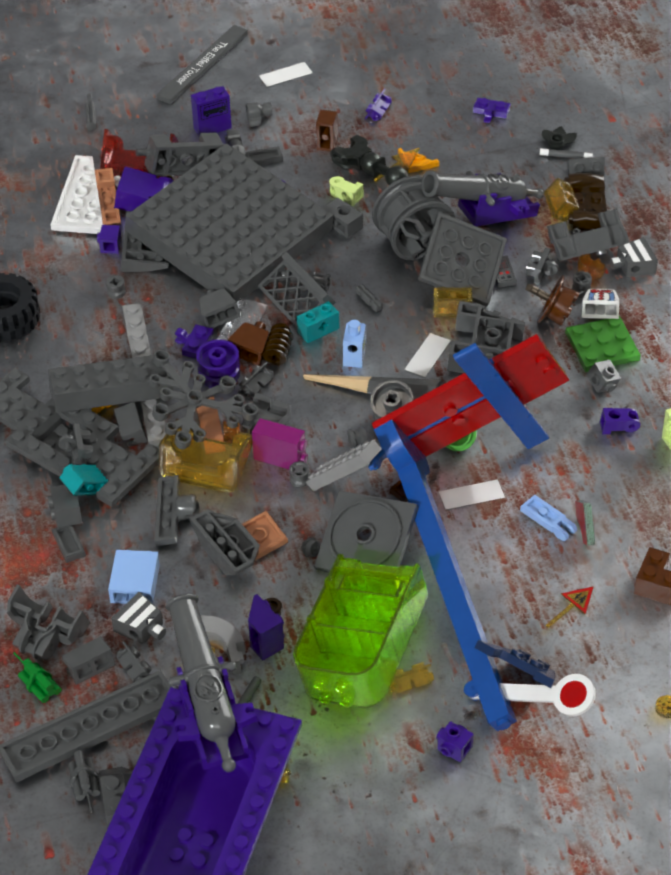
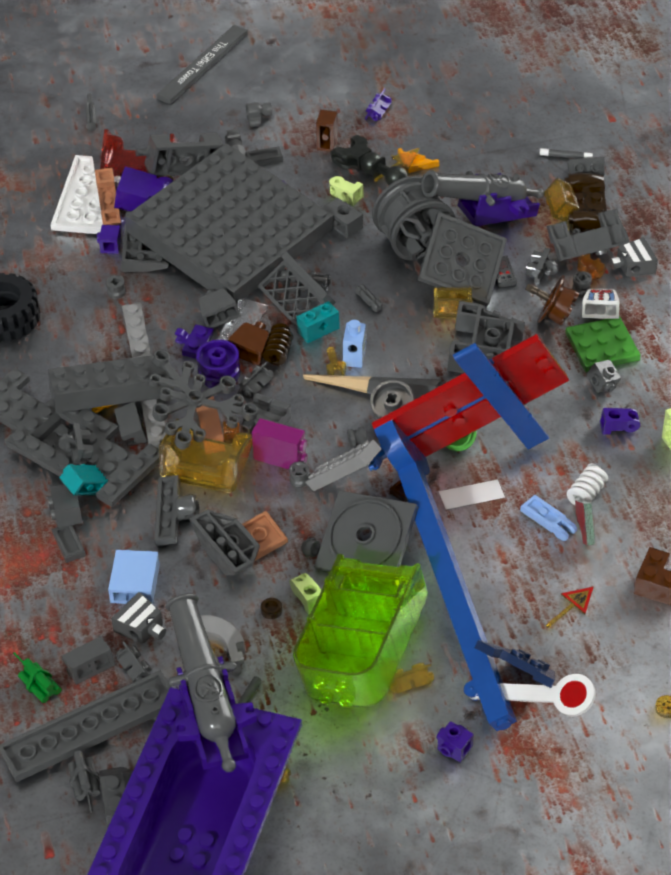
dark grey piece [7,584,90,660] -> none
dark purple brick [191,86,232,137] -> none
dark purple slope [248,594,285,661] -> none
white sticker [259,62,312,87] -> none
white sticker [404,333,451,377] -> none
dark purple plate [473,98,511,123] -> none
pearl dark grey plate [542,126,577,150] -> none
none -> yellowish green leg [289,573,325,615]
none -> clear yellow bar [326,347,346,376]
none -> white piece [567,463,609,506]

